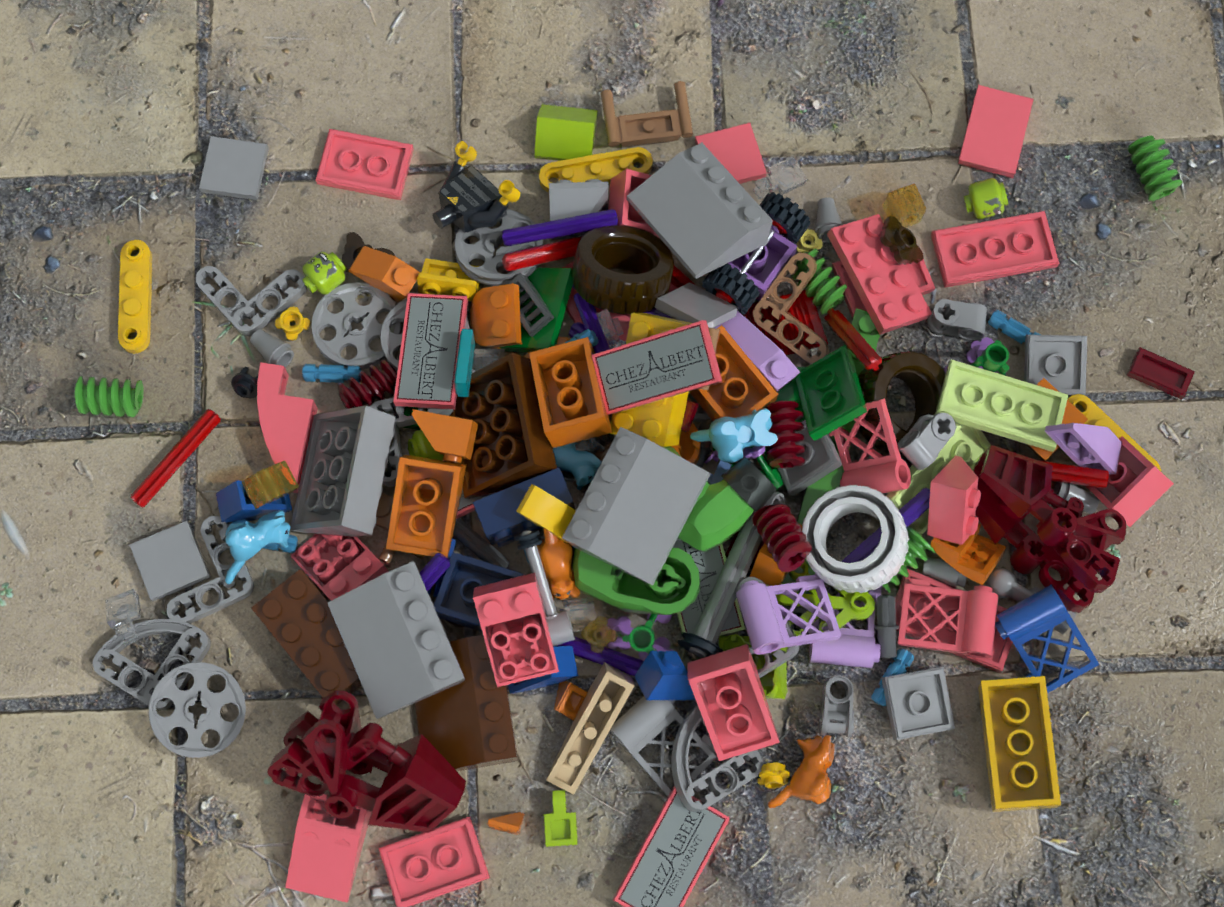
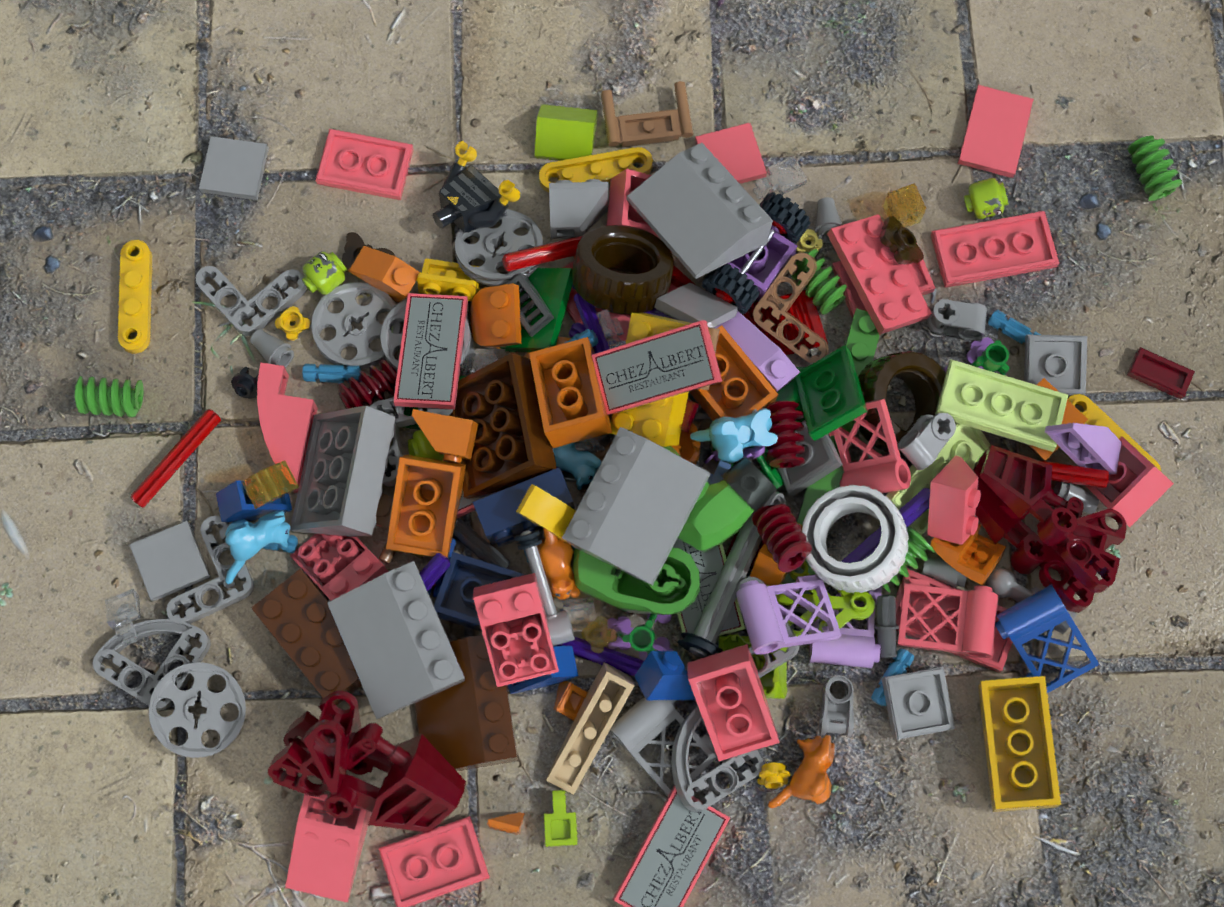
teal tile [454,329,475,397] -> none
dark purple axle [502,209,618,246] -> none
red axle [824,308,882,371] -> none

